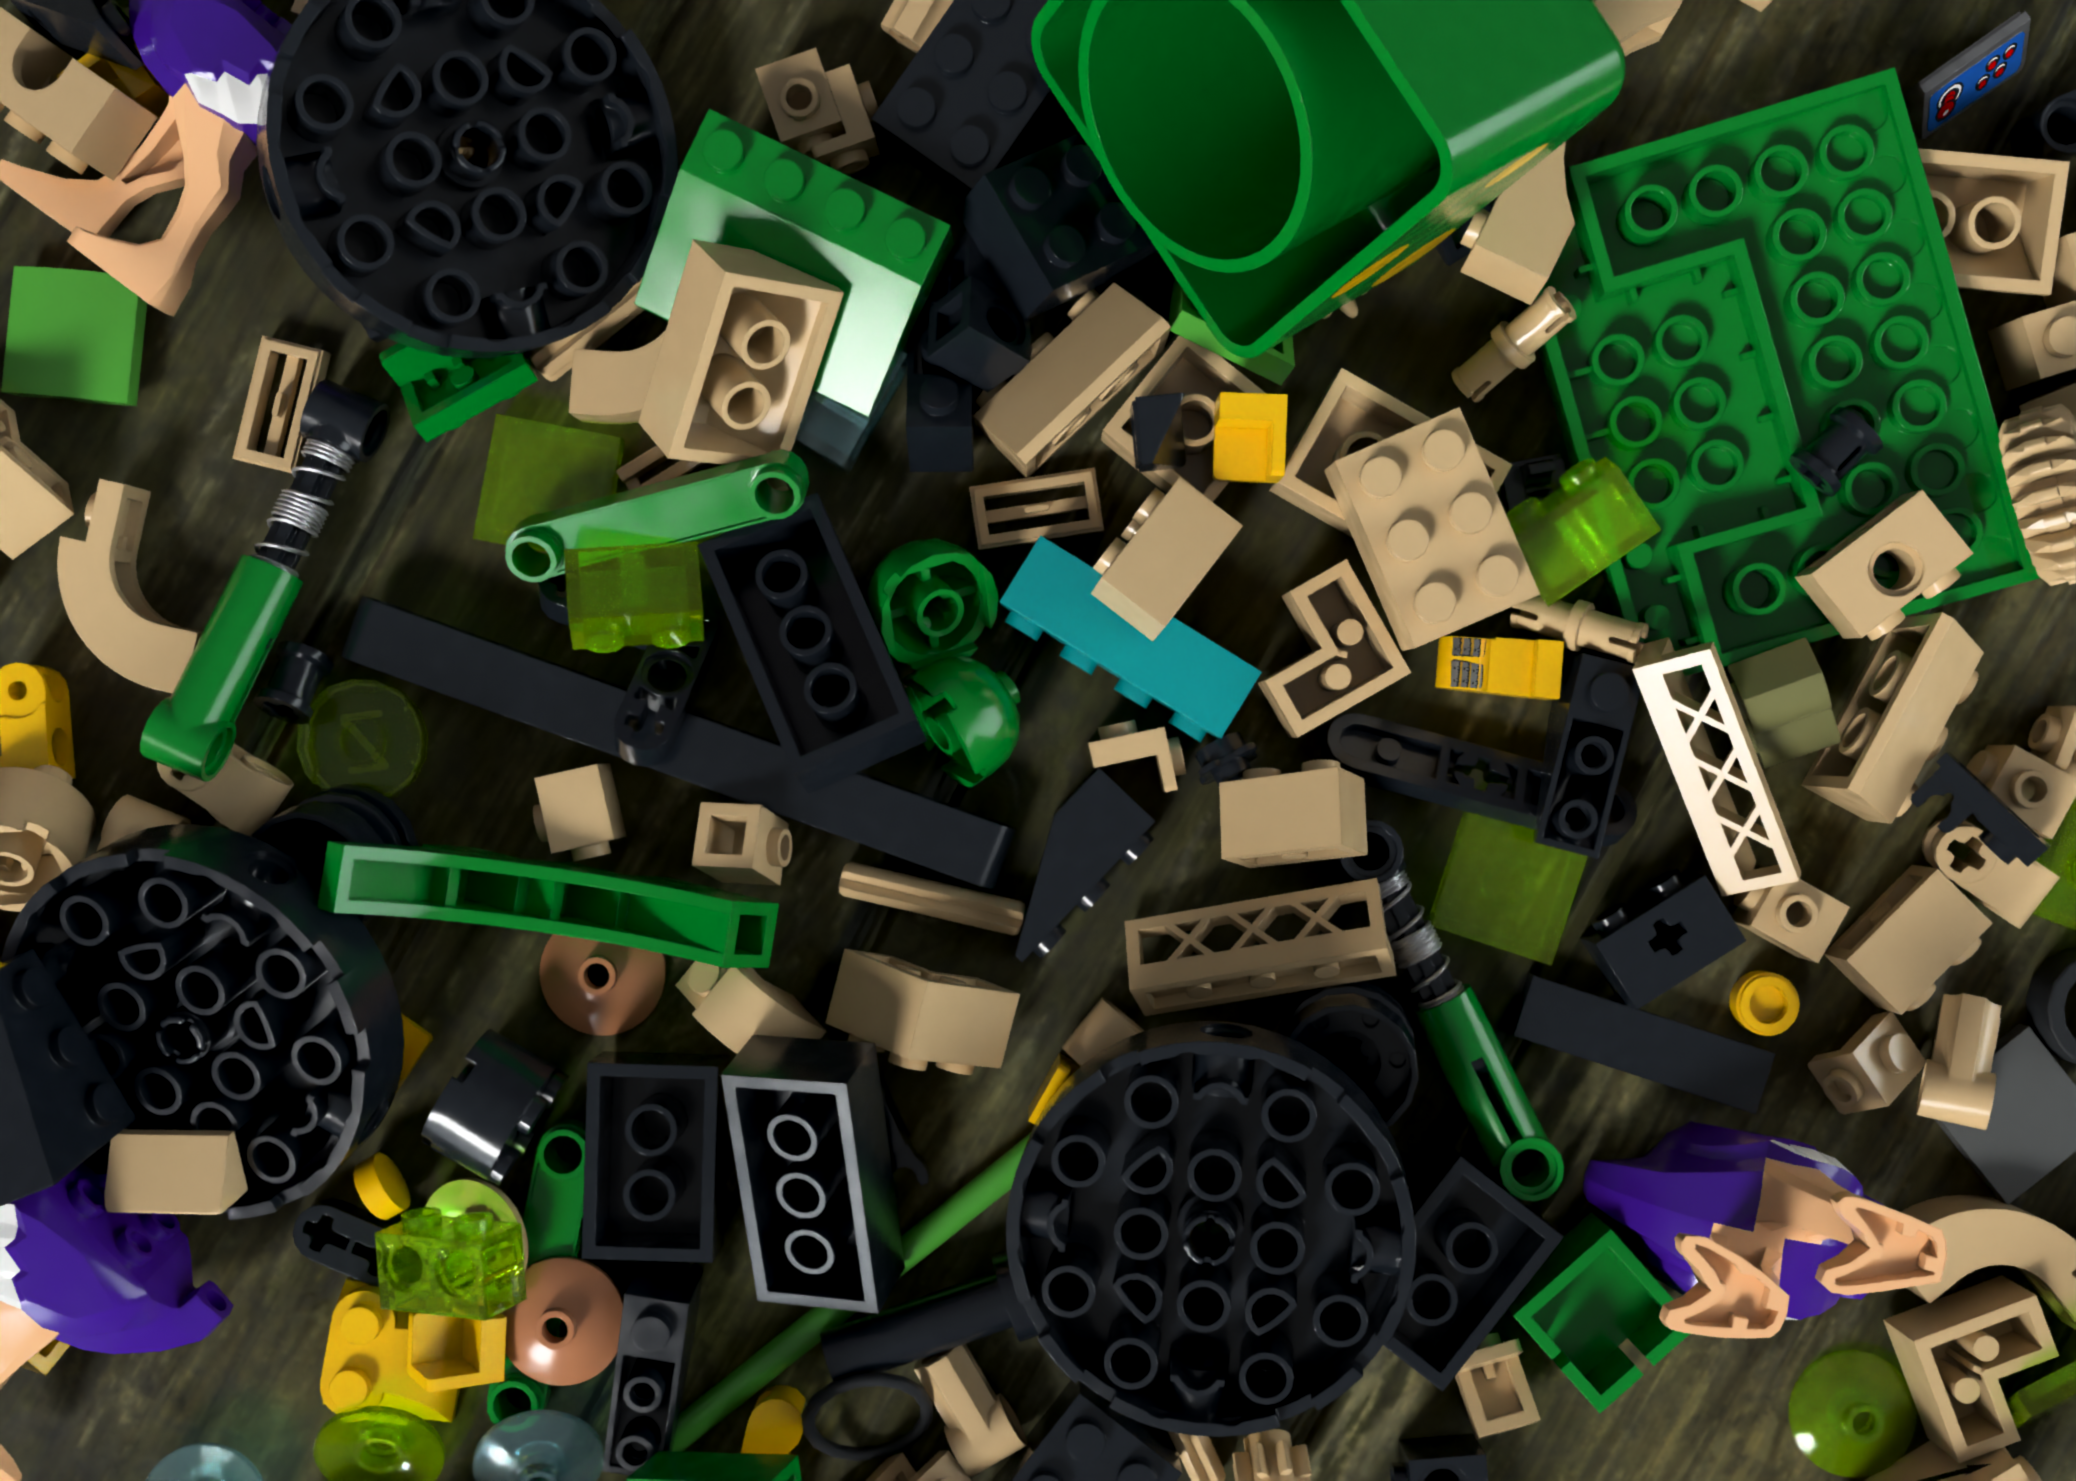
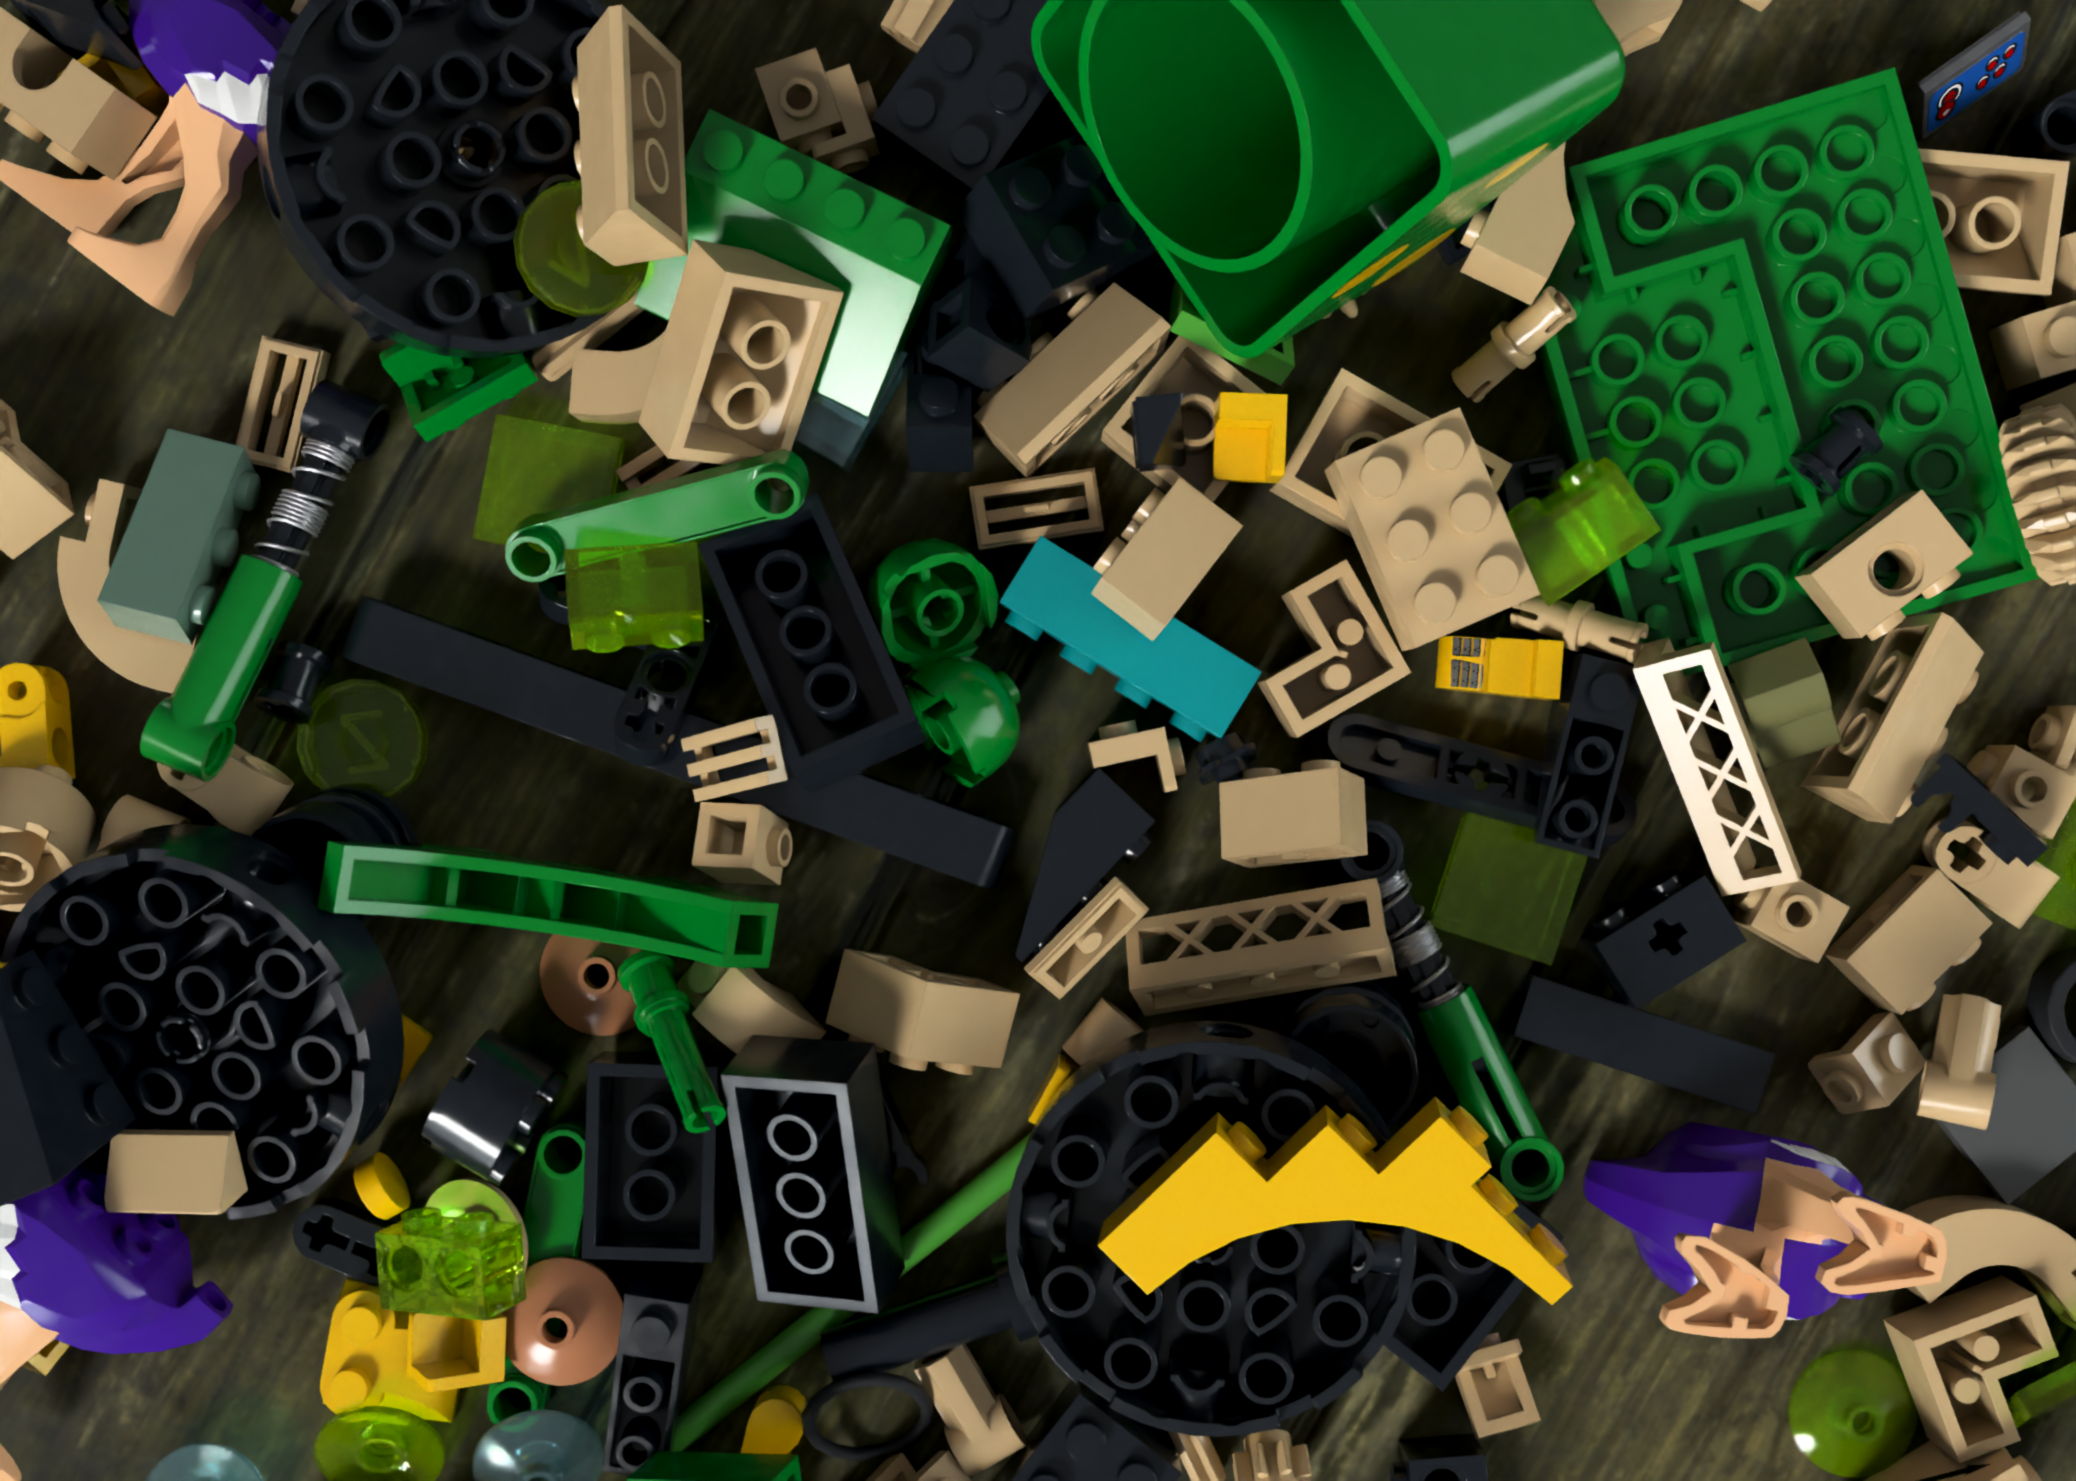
bright green slope [1,266,147,406] -> none
tan brick [533,763,627,862] -> none
tan axle [839,862,1025,936] -> none
green piece [1508,1212,1690,1414] -> none
yellow tile [1729,970,1800,1036] -> none
none -> sand green brick [97,429,261,645]
none -> clear neon green tile [513,180,649,317]
none -> tan slope [572,4,688,267]
none -> green pin [617,950,726,1133]
none -> tan tile [680,714,788,802]
none -> tan slope [1024,877,1149,999]
none -> yellow arch [1098,1097,1573,1305]

